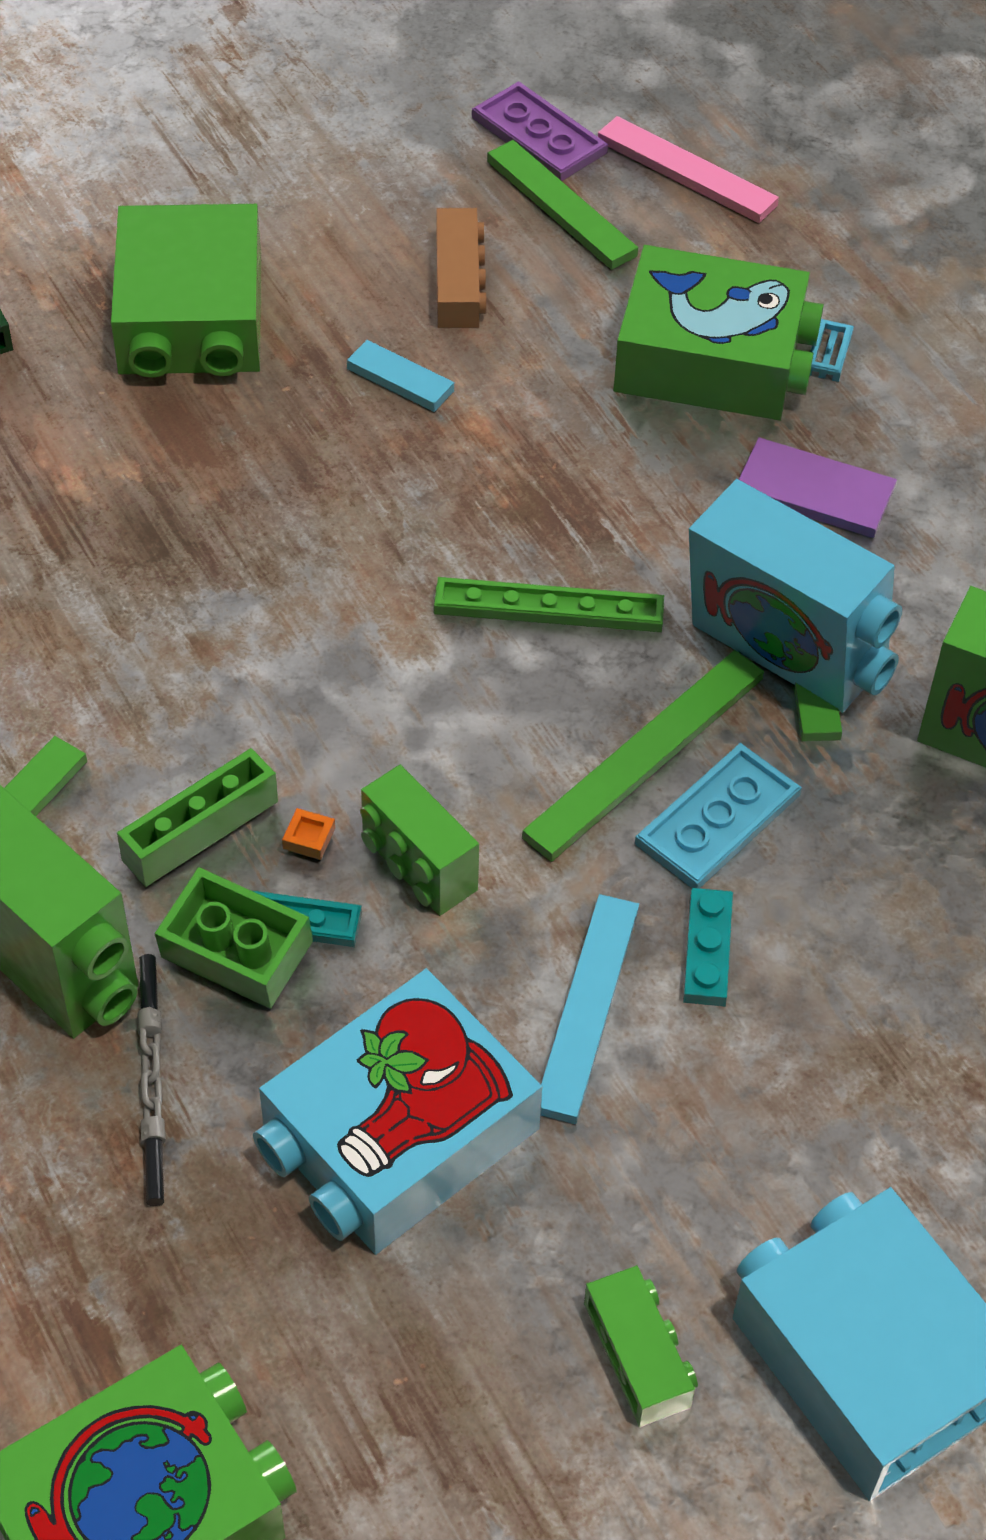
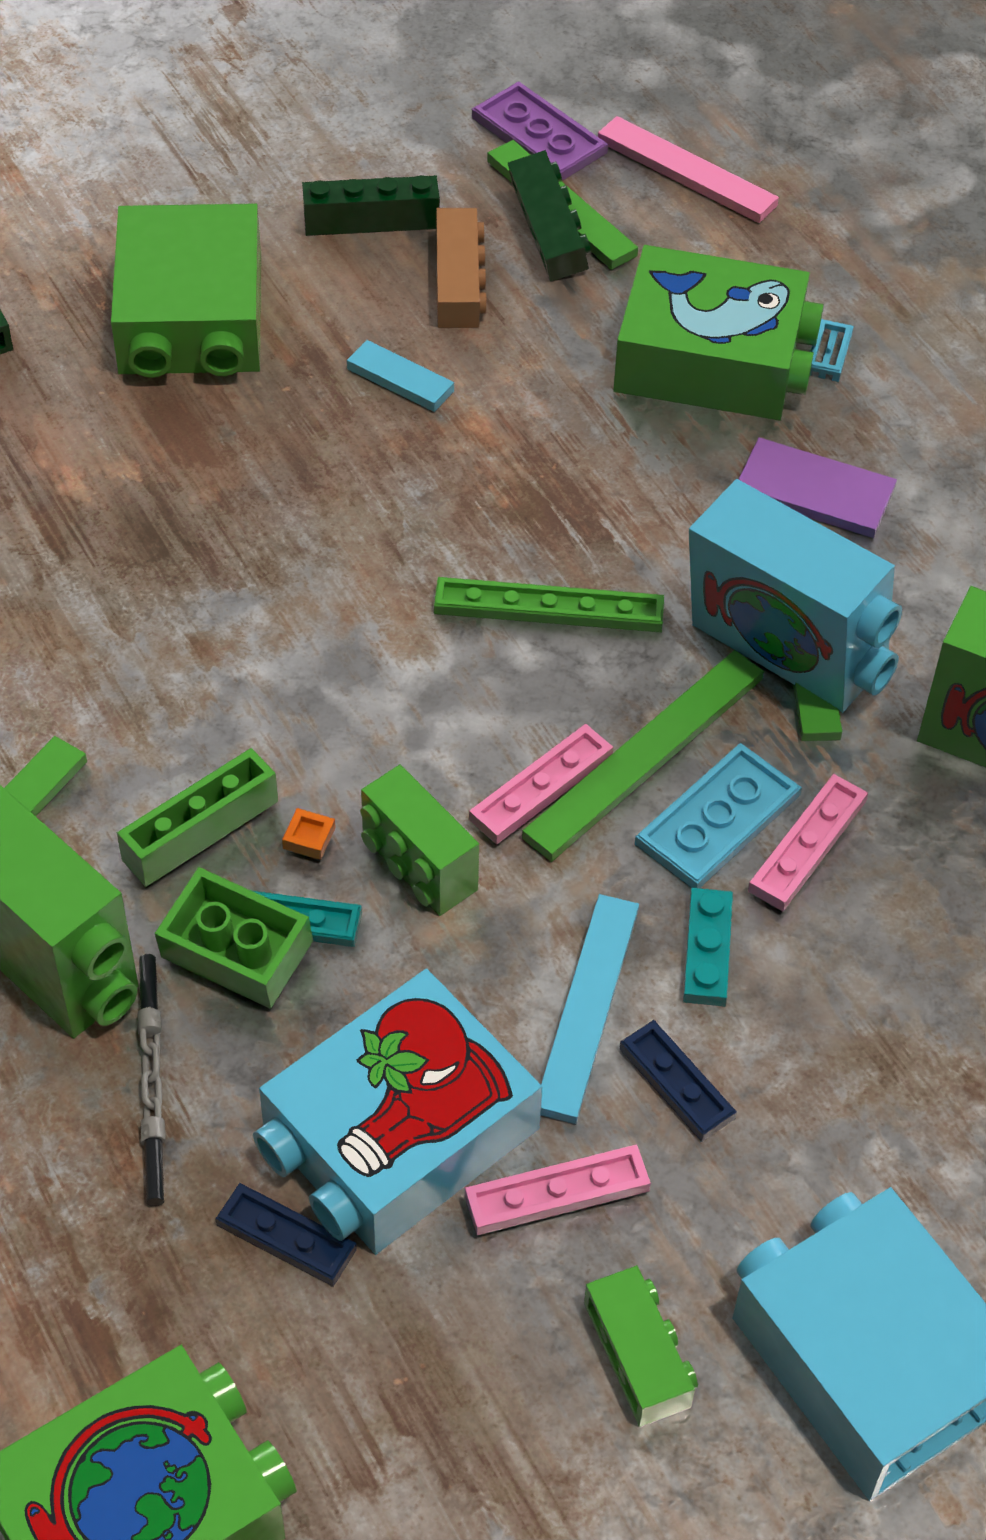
none -> dark blue tile [216,1183,357,1287]
none -> dark green brick [302,175,440,236]
none -> bright pink plate [465,1144,651,1235]
none -> bright pink plate [469,724,614,845]
none -> dark green brick [508,150,591,282]
none -> dark blue tile [619,1020,737,1142]
none -> bright pink plate [748,774,868,911]

